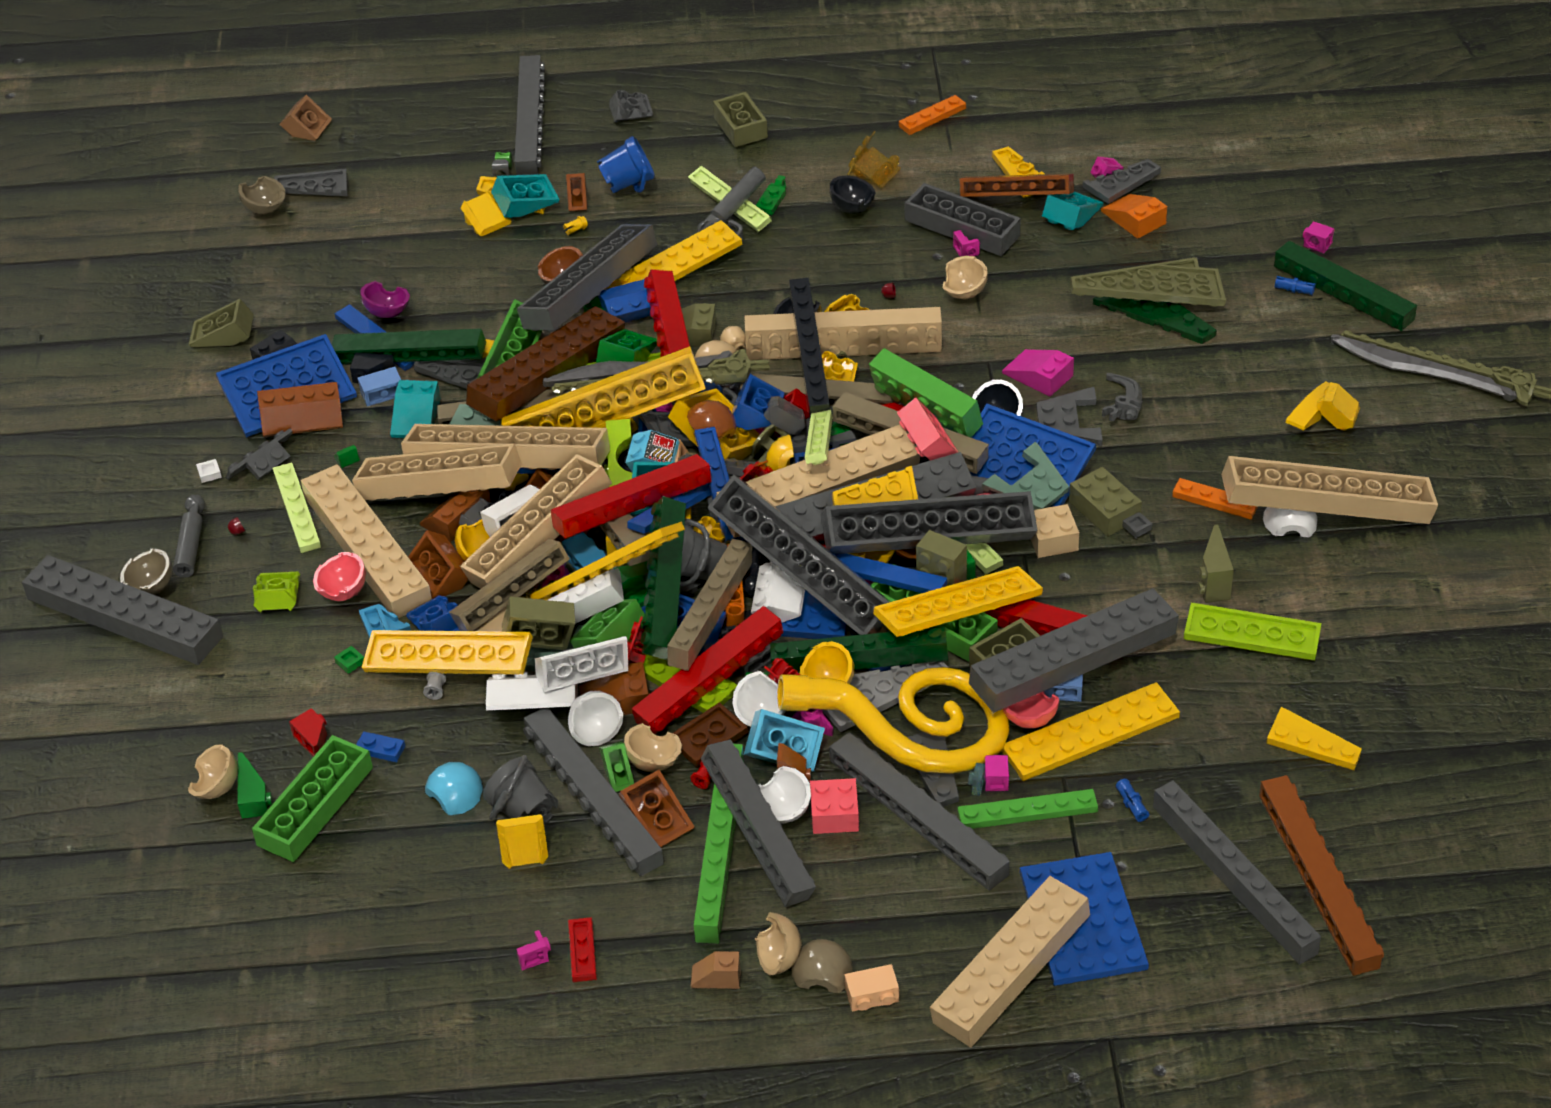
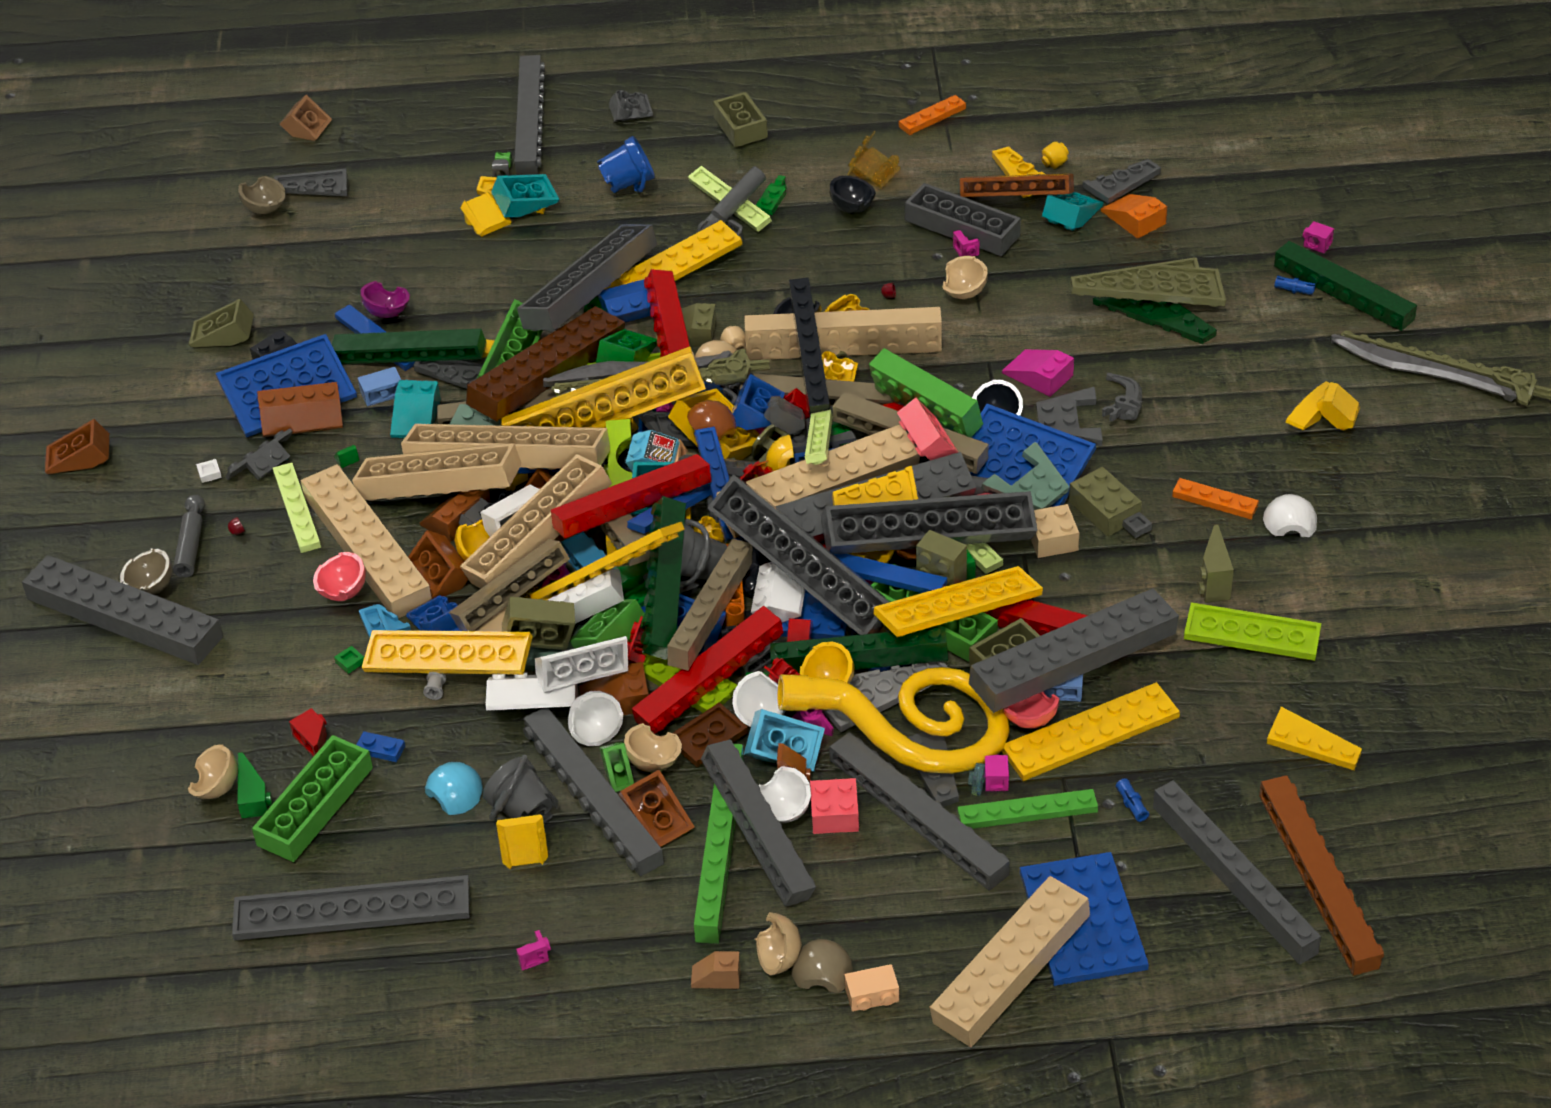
lime slope [253,571,300,613] -> none
black slope [350,353,395,383] -> none
dark orange cylinder [538,246,583,284] -> none
yellow pin [563,216,588,235] -> none
dark orange slope [566,173,587,211] -> none
red tile [568,917,597,982] -> none
red bush [690,761,711,789] -> none
dark pink bracket [1091,157,1124,177] -> none
tan brick [1221,456,1438,524] -> none
none -> dark orange slope [45,419,110,474]
none -> dark grey plate [232,875,470,940]
none -> red brick [787,618,813,642]
none -> yellow head [1041,142,1069,169]

